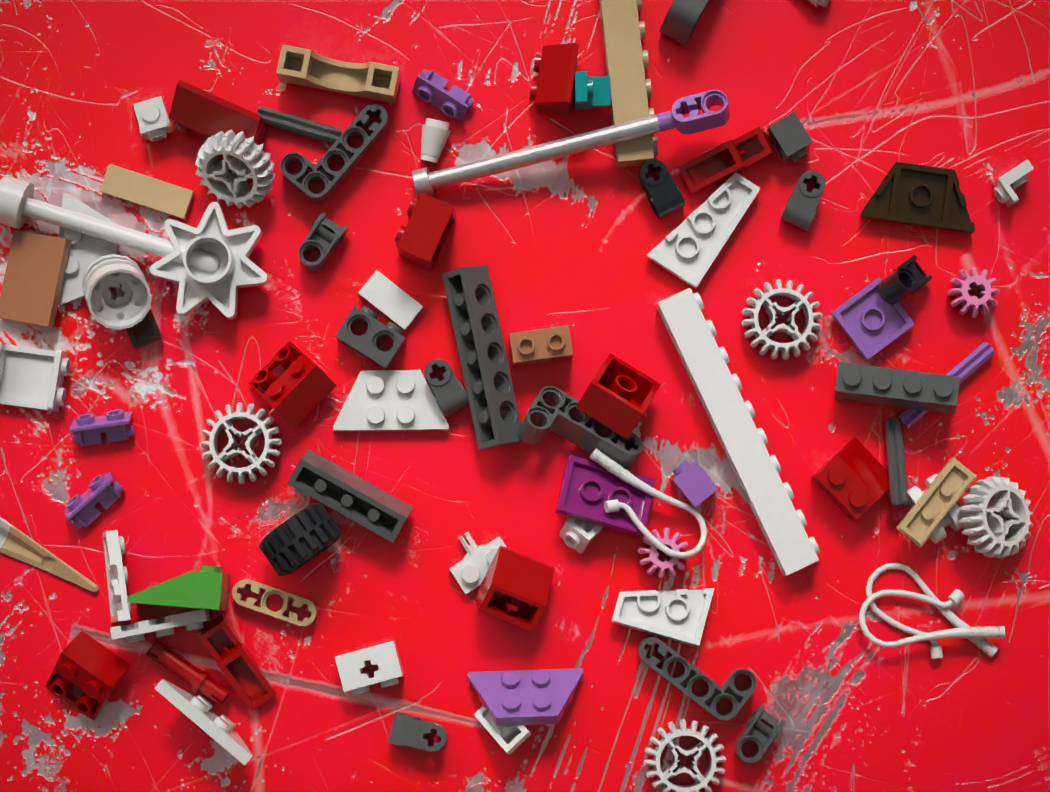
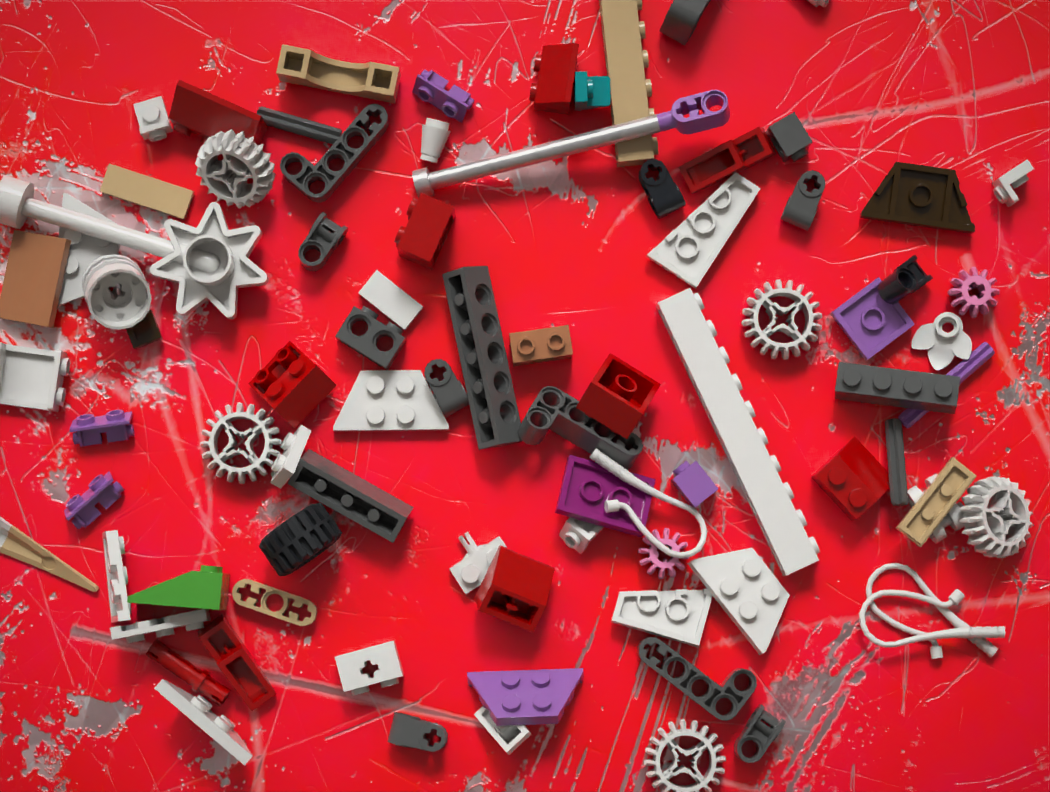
red slope [45,631,131,721] -> none
none -> white plate [270,425,311,489]
none -> white wing [687,548,790,655]
none -> white plate [911,312,972,371]

